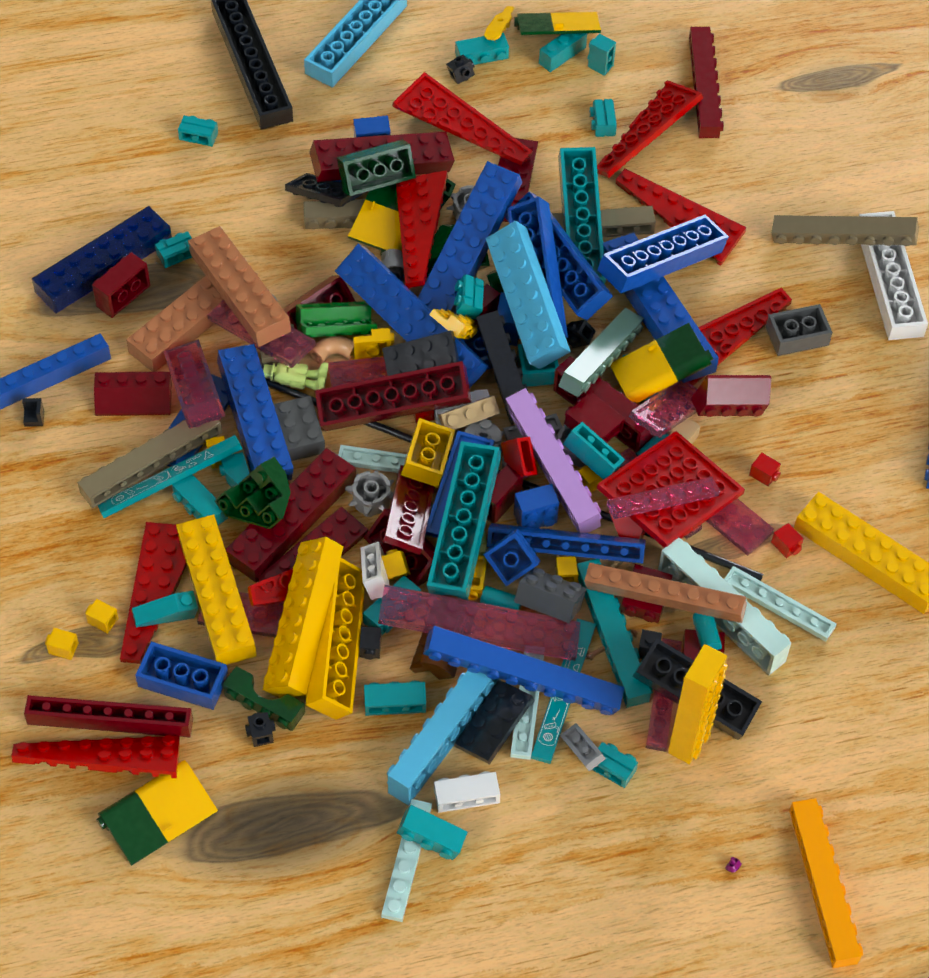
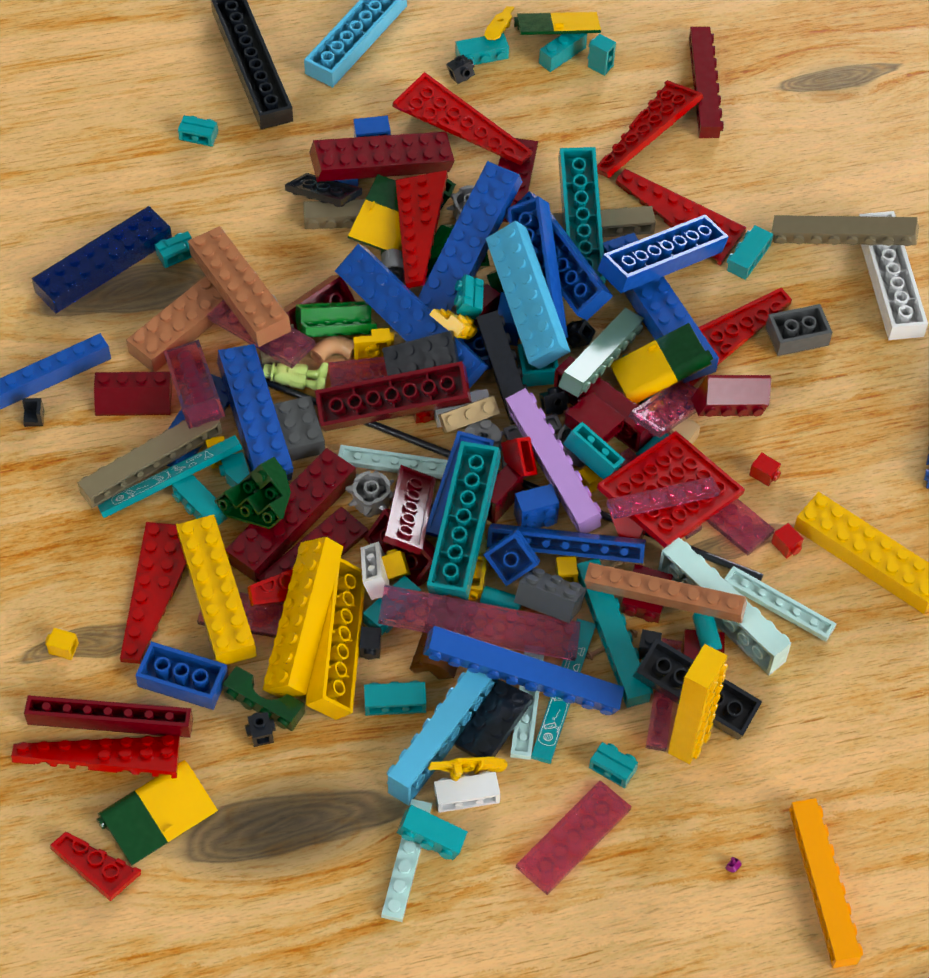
yellow brick [85,599,119,634] -> none
dark red brick [92,252,151,318] -> none
teal slope [132,591,198,628] -> none
dark green brick [337,139,416,196] -> none
yellow brick [401,418,455,487] -> none
light grey plate [560,723,606,771] -> none
teal brick [589,99,617,137] -> none
none -> red wing [50,832,141,901]
none -> yellow piece [427,757,508,781]
none -> clear pink plate [516,780,632,895]
none -> black brick [539,387,569,415]
none -> teal brick [727,225,773,280]

